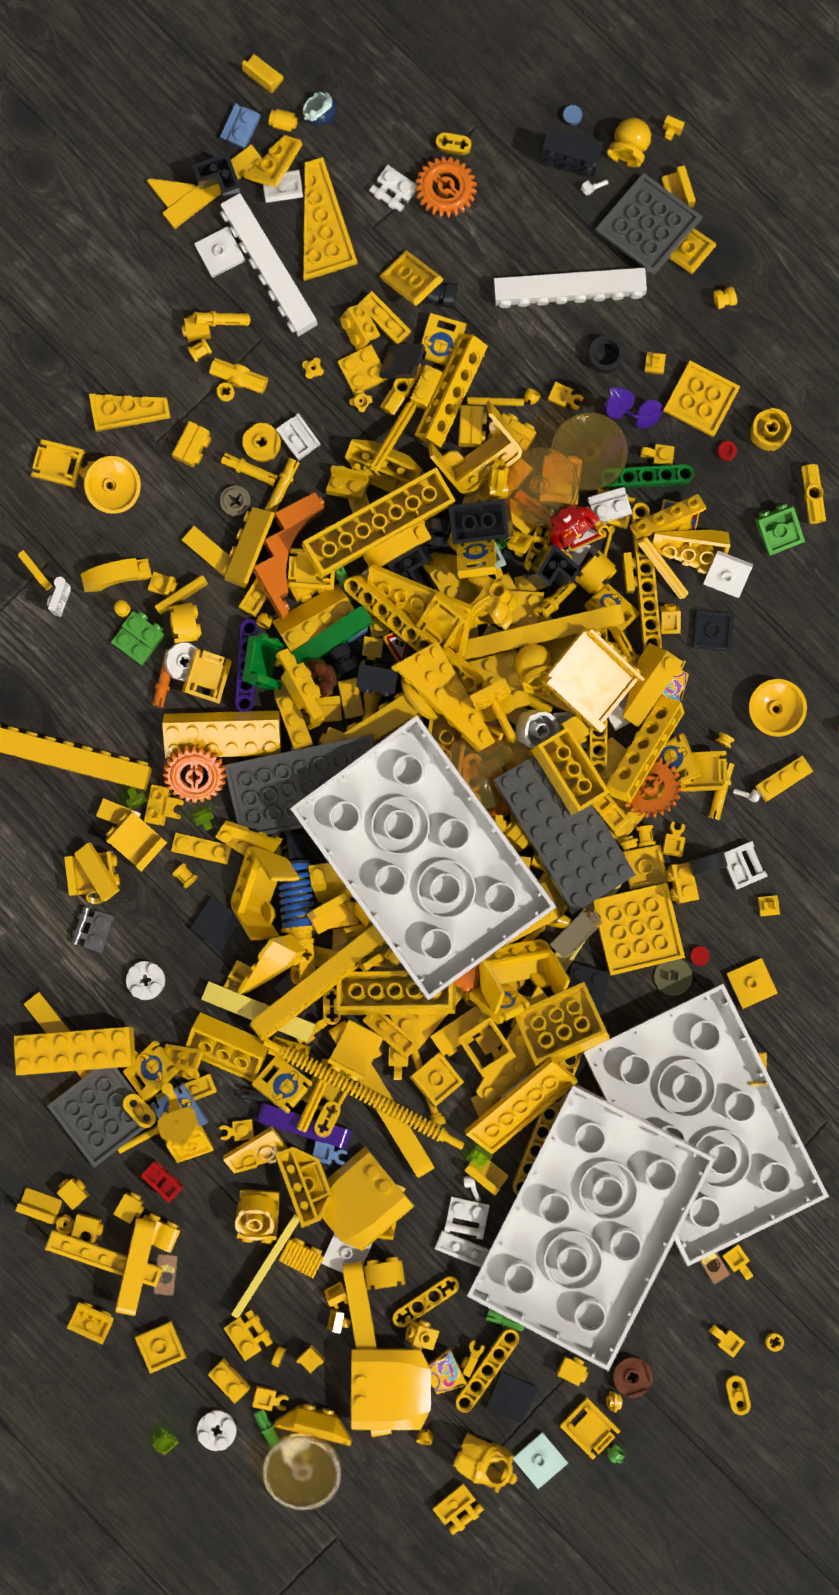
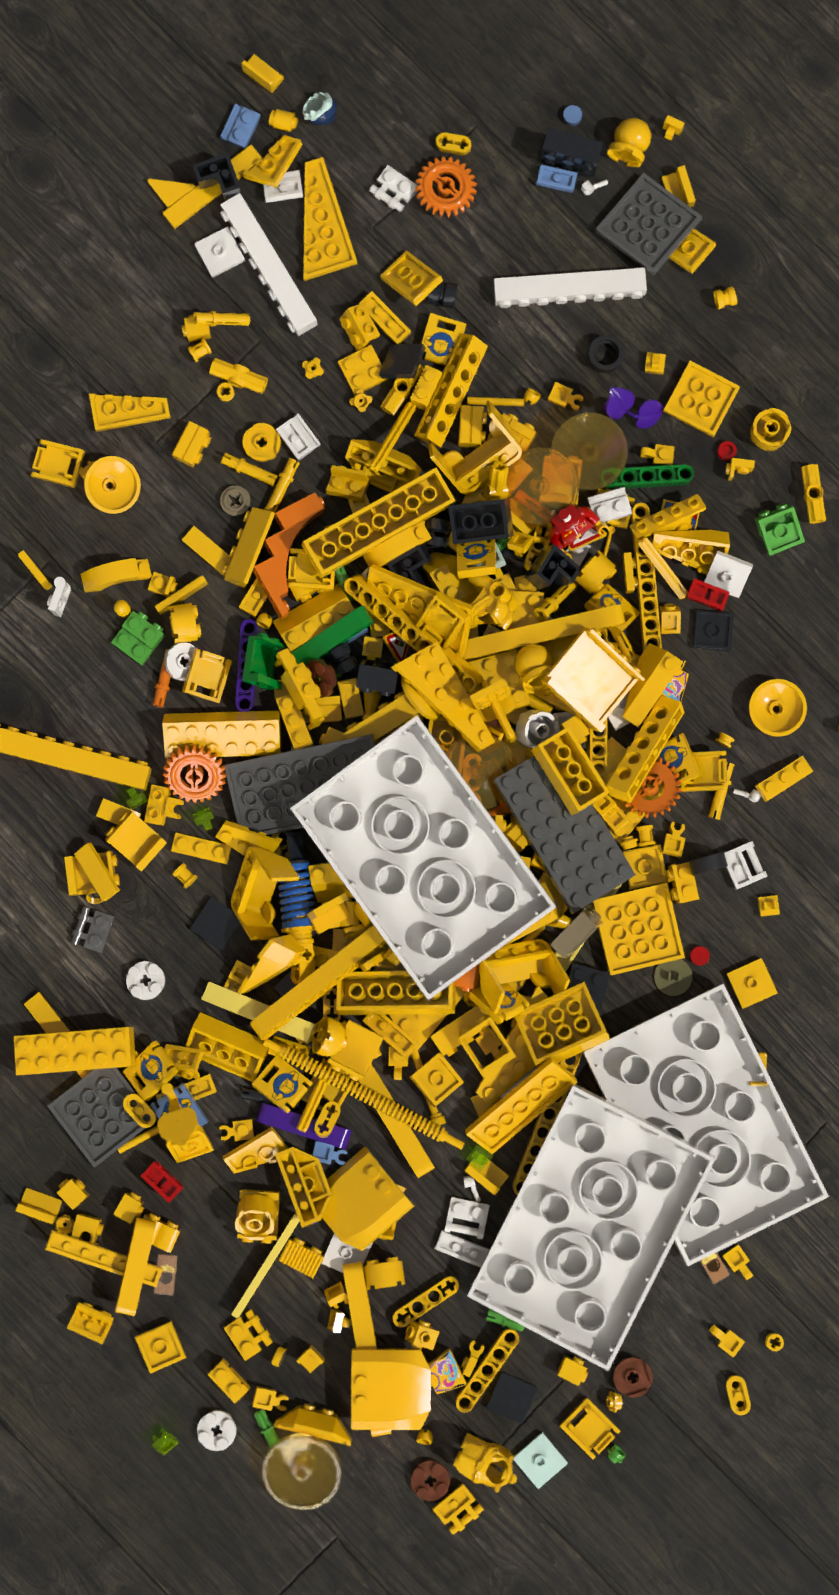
none -> yellow cylinder [312,1017,347,1057]
none -> copper plate [411,1459,450,1501]
none -> medium blue plate [537,165,577,193]
none -> red brick [686,578,730,612]
none -> yellow bracket [725,458,755,481]

